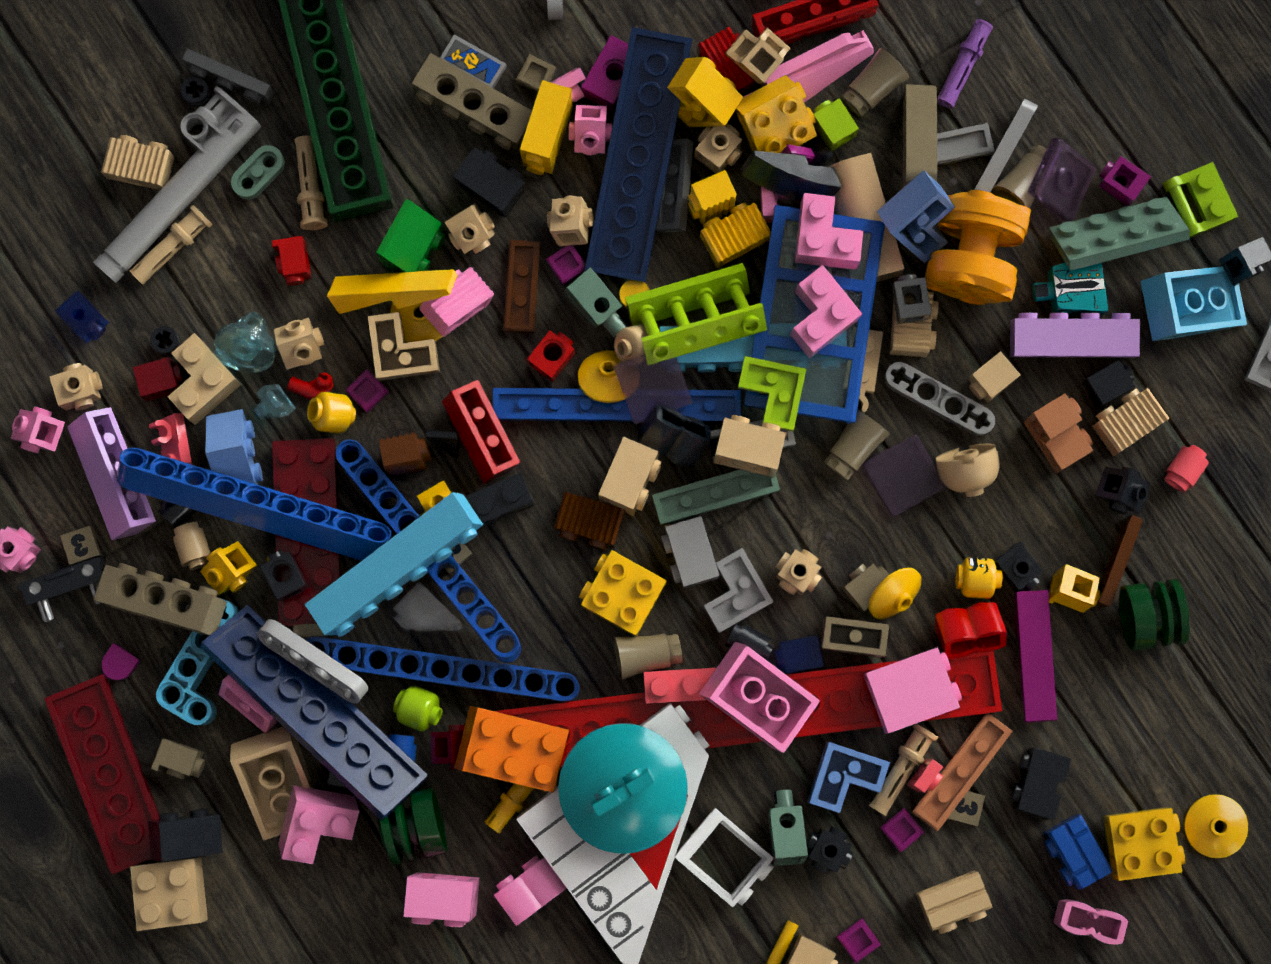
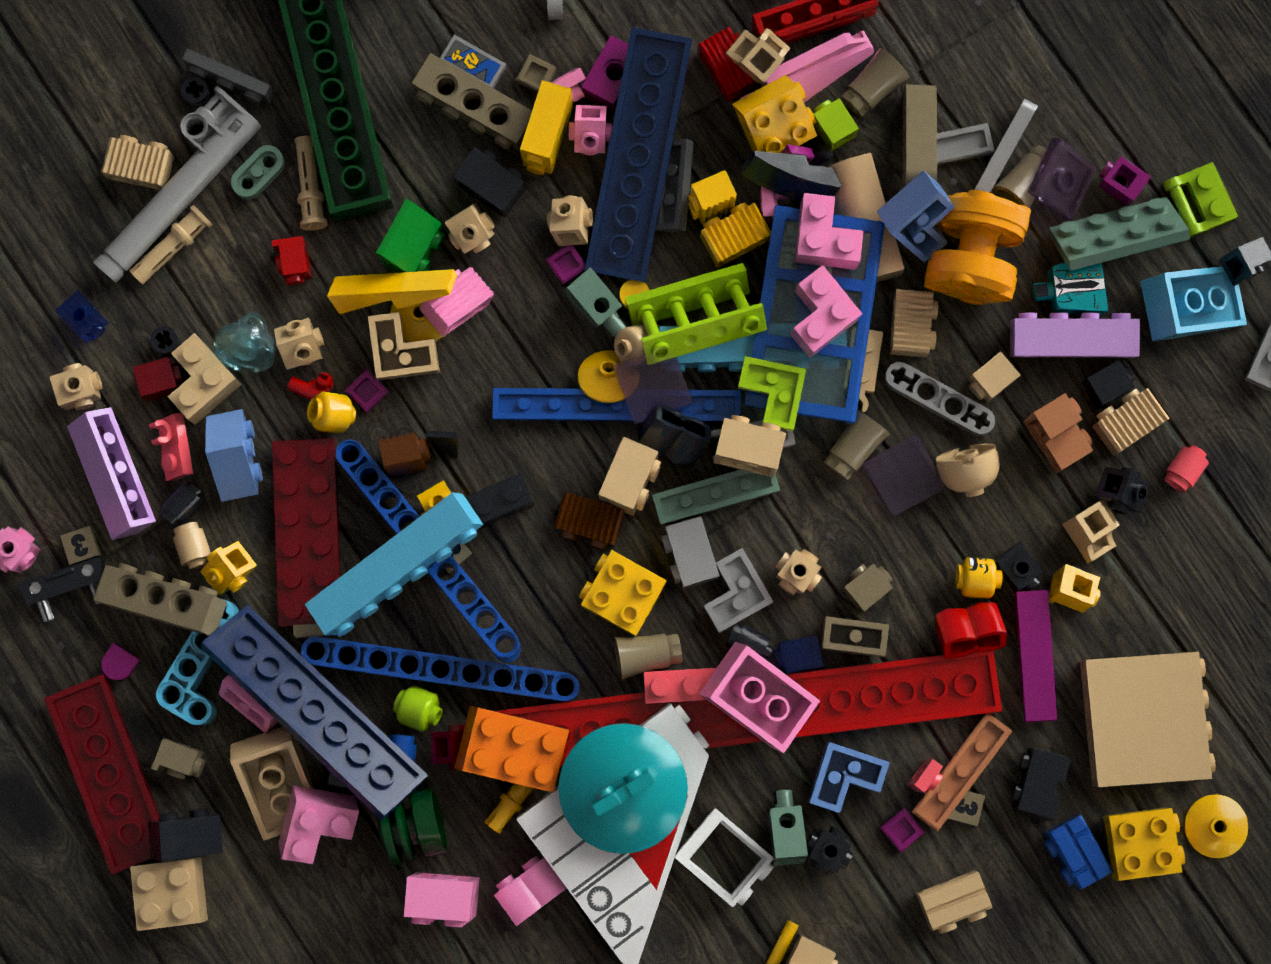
bright pink brick [11,406,65,454] -> none
blue beam [117,448,391,561] -> none
clear light blue tile [253,384,296,419] -> none
light grey beam [257,619,368,703] -> none
black brick [260,550,310,602] -> none
clear slope [393,582,466,632] -> none
red brick [442,380,521,483] -> none
reddish brown tile [503,240,541,334] -> none
red brick [527,330,575,383] -> none
yellow brick [667,57,743,127] -> none
tan brick [694,124,742,174] -> none
magenta tile [836,918,881,963] -> none
bright pink brick [863,647,962,734] -> none
yellow dish [868,568,922,619] -> none
tan pin [869,724,939,816] -> none
dark grey brick [891,274,931,325] -> none
medium lavender pin [937,19,993,109] -> none
bright pink brick [1053,899,1128,945] -> none
reddish brown tile [1096,515,1143,608] -> none
dark green wheel [1119,579,1190,651] -> none
none -> tan brick [1062,500,1120,564]
none -> tan panel [1080,652,1215,787]

